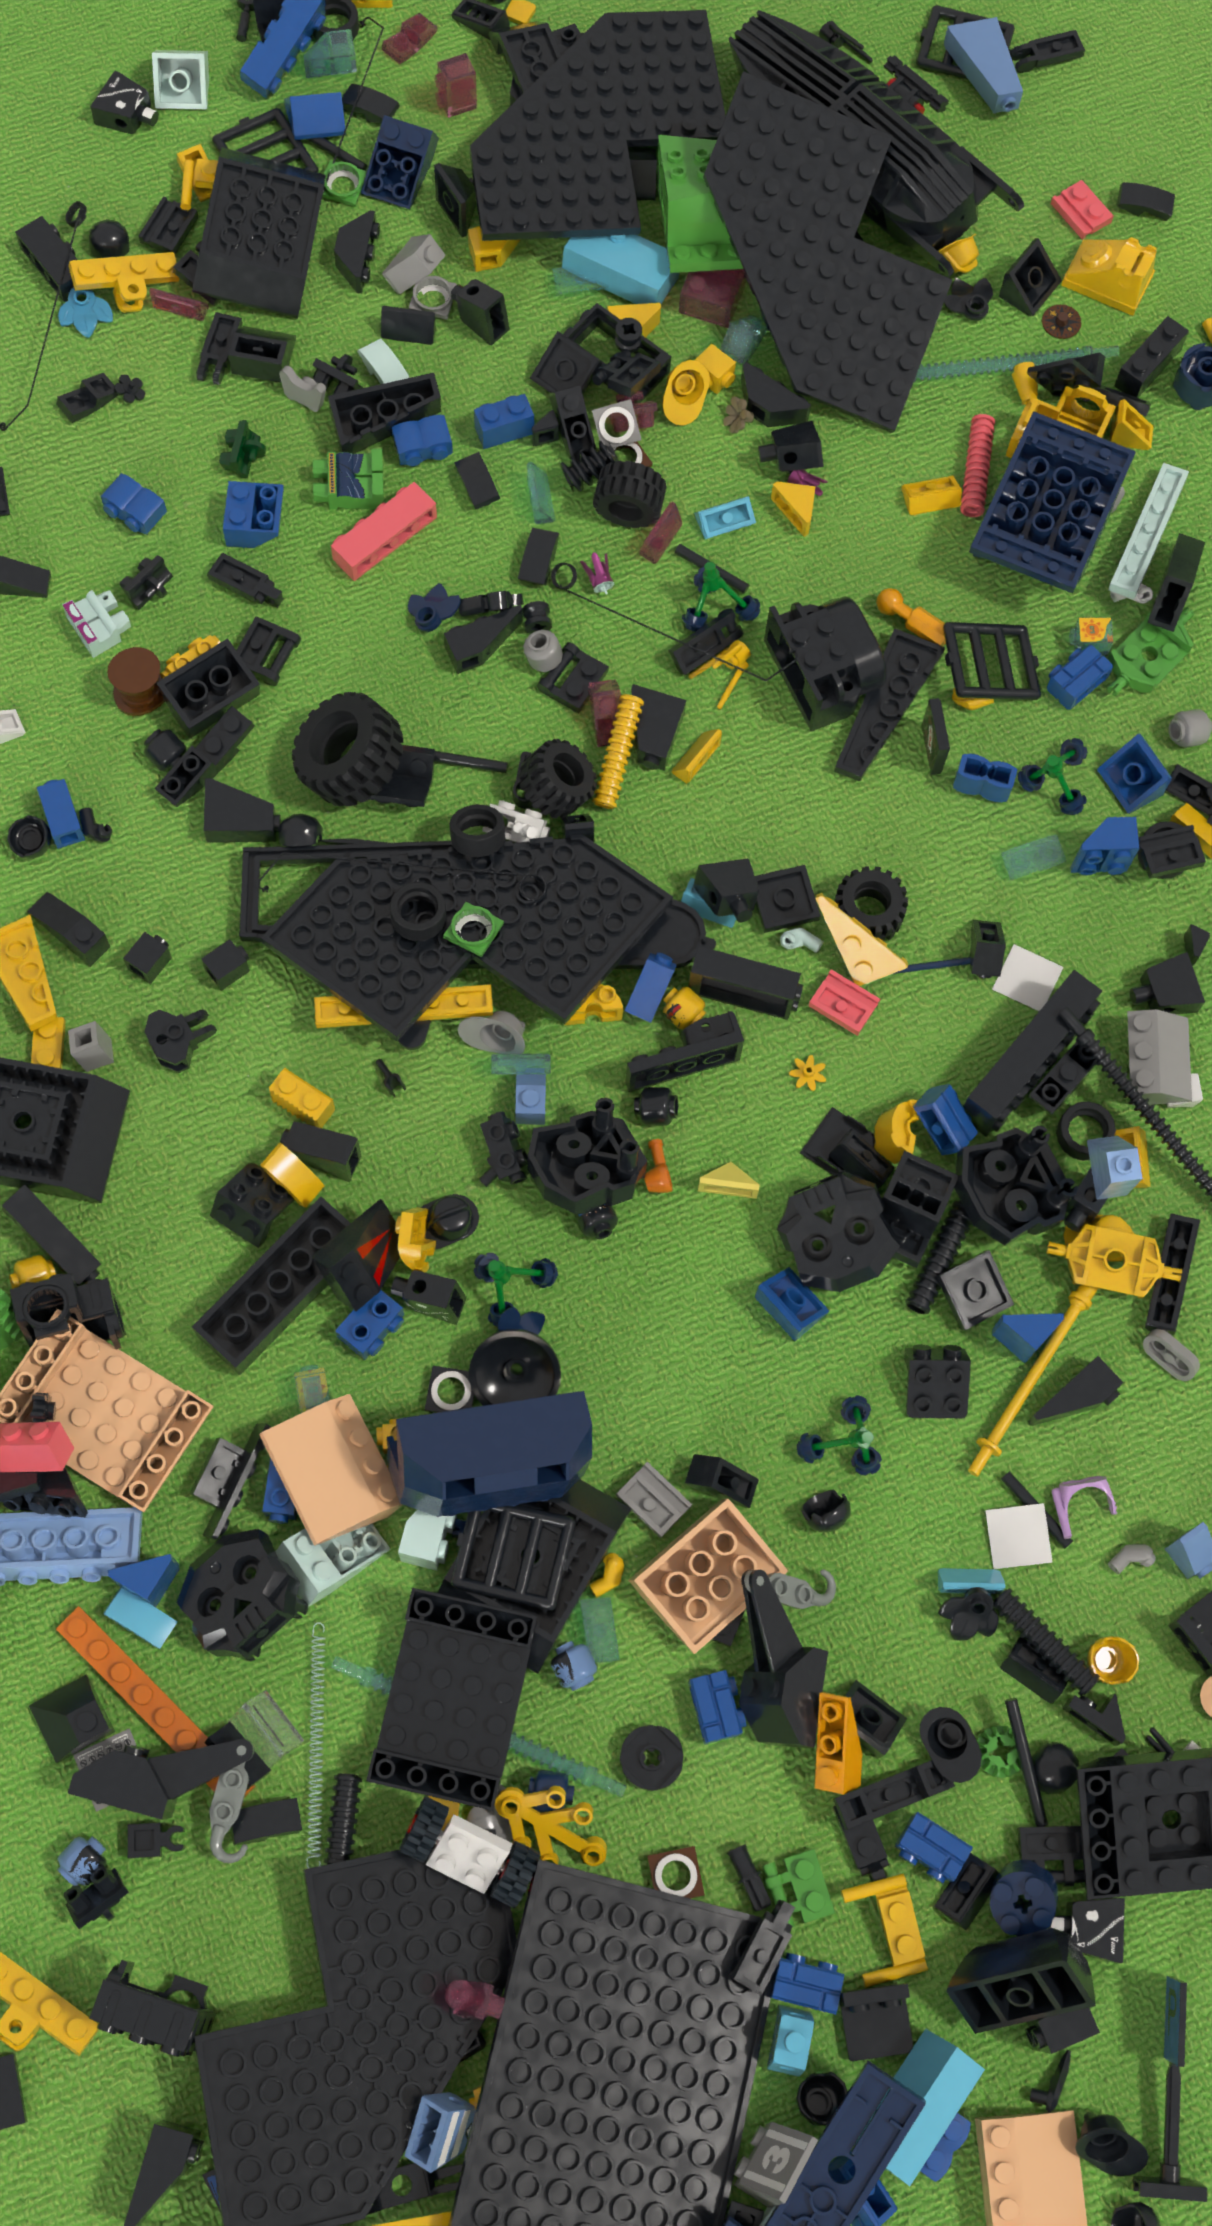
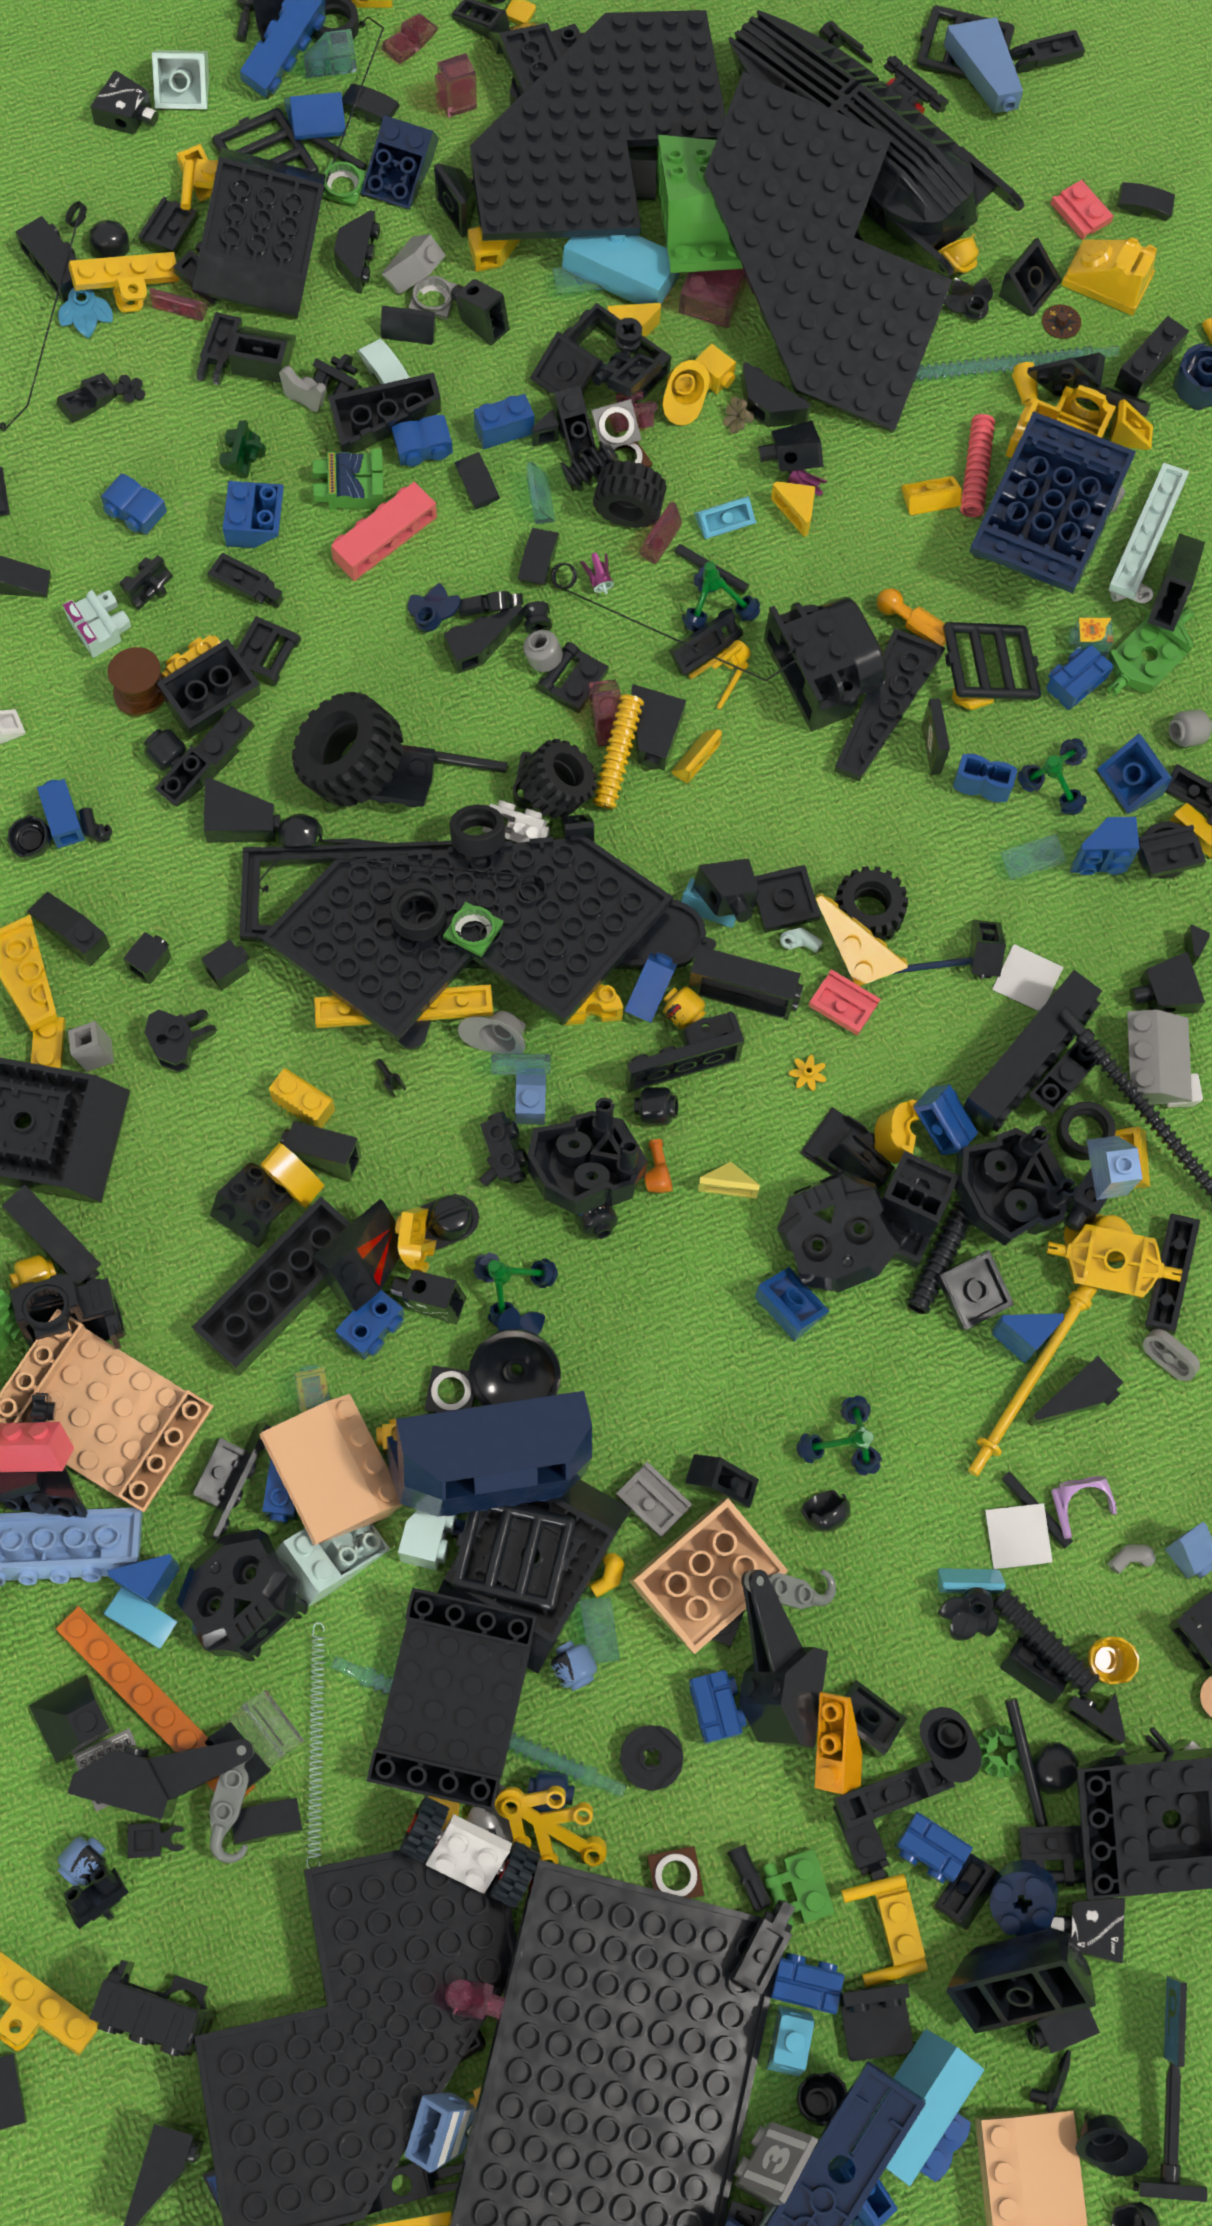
black piece [324,1773,363,1865] -> none
clear light blue slope [720,315,768,364] -> none
black bracket [904,1344,971,1419] -> none

